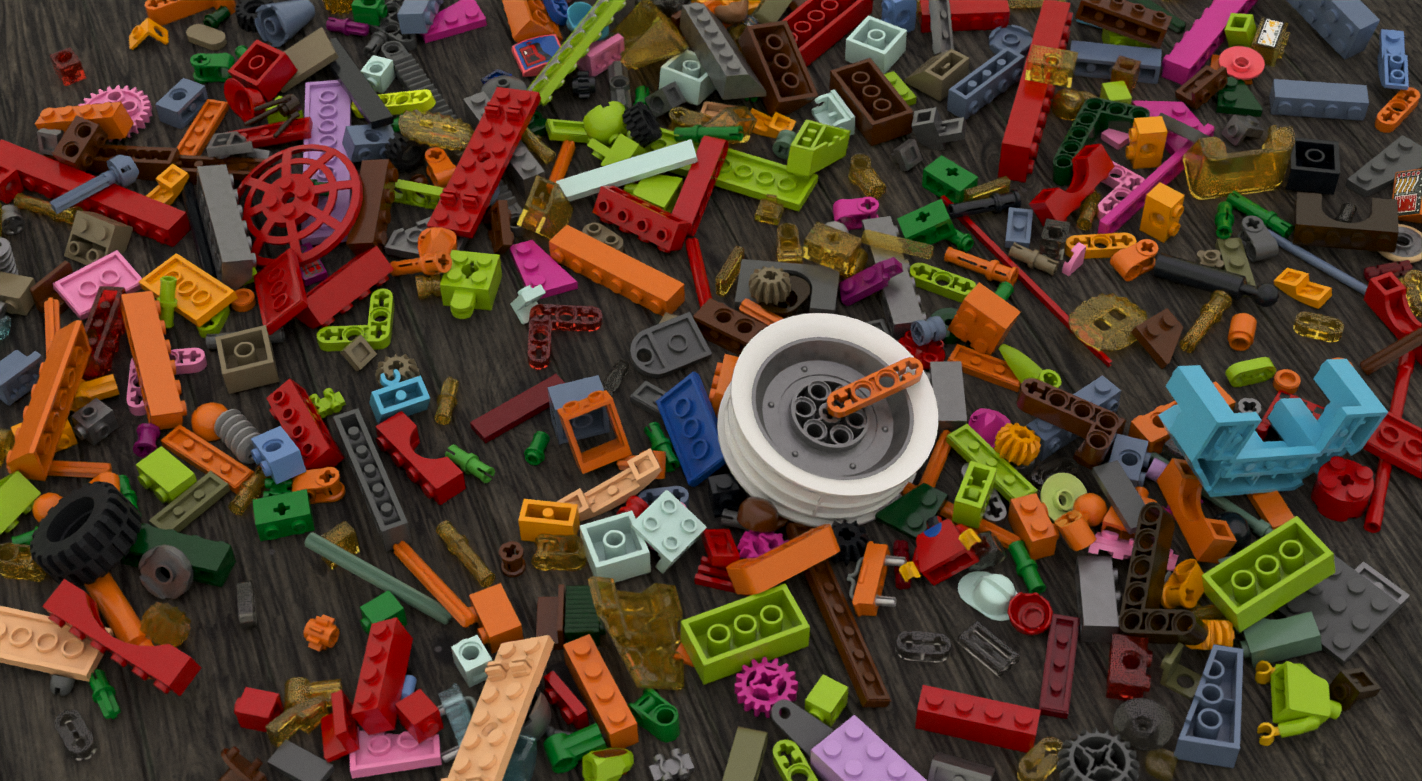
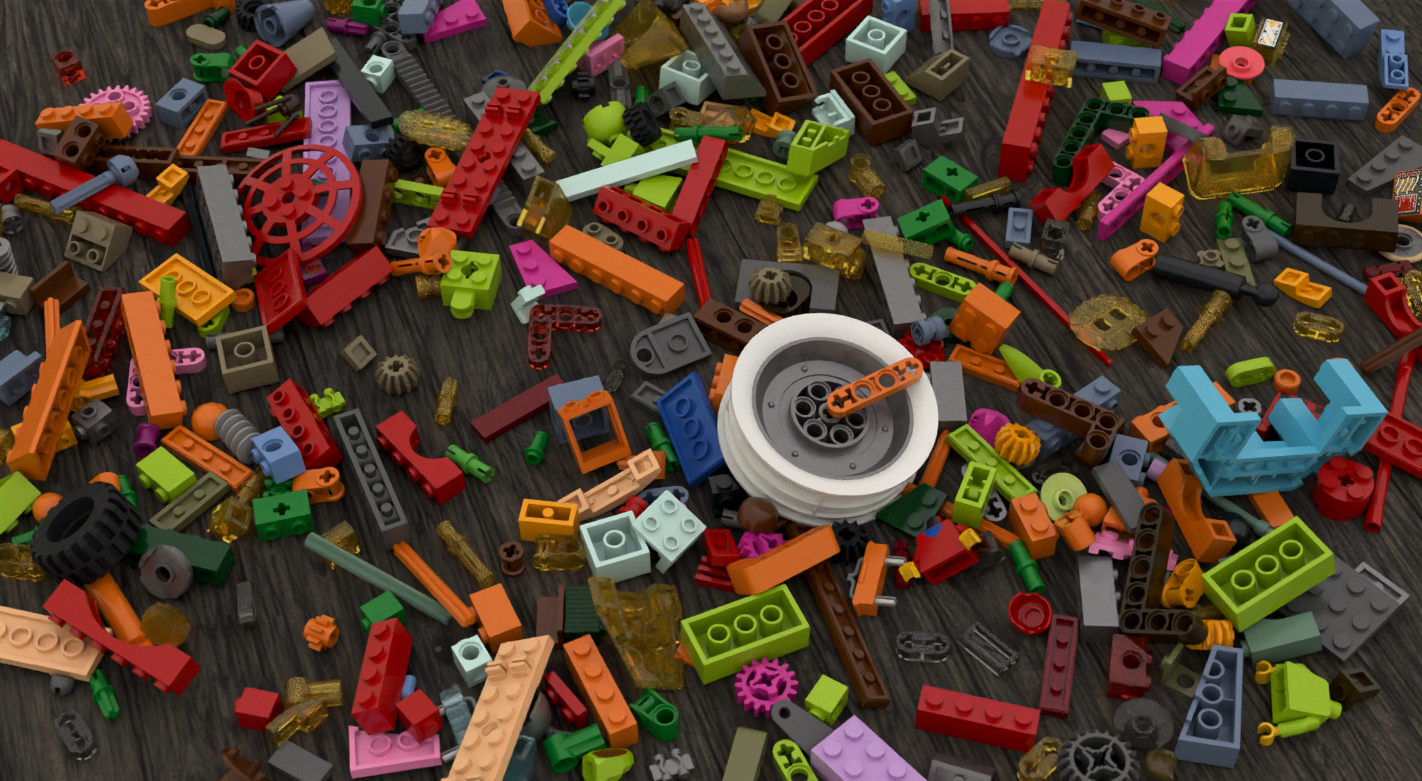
orange axle [6,460,112,478] -> none
bright pink tile [53,250,142,321] -> none
light orange bracket [129,18,169,50] -> none
flat silver wing [206,131,254,159] -> none
lime beam [316,289,395,351] -> none
red panel [321,689,360,762] -> none
neon yellow beam [351,89,436,118] -> none
medium azure brick [369,369,430,425] -> none
reddish brown wing [482,200,514,254] -> none
slope [511,34,561,77] -> none
lime tile [545,119,589,143] -> none
orange axle [547,140,576,193] -> none
clear yellow tile [716,245,744,297] -> none
magenta hinge [839,257,903,306] -> none
sand blue brick [947,47,1025,120] -> none
light aqua piece [958,571,1017,621] -> none
clear yellow cap [1052,88,1098,120] -> none
bright pink tile [1062,242,1086,276] -> none
light orange beam [1065,233,1137,259] -> none
clear orange brick [1110,55,1141,95] -> none
orange brick [1228,313,1257,351] -> none
none -> clear yellow brick [206,496,254,543]

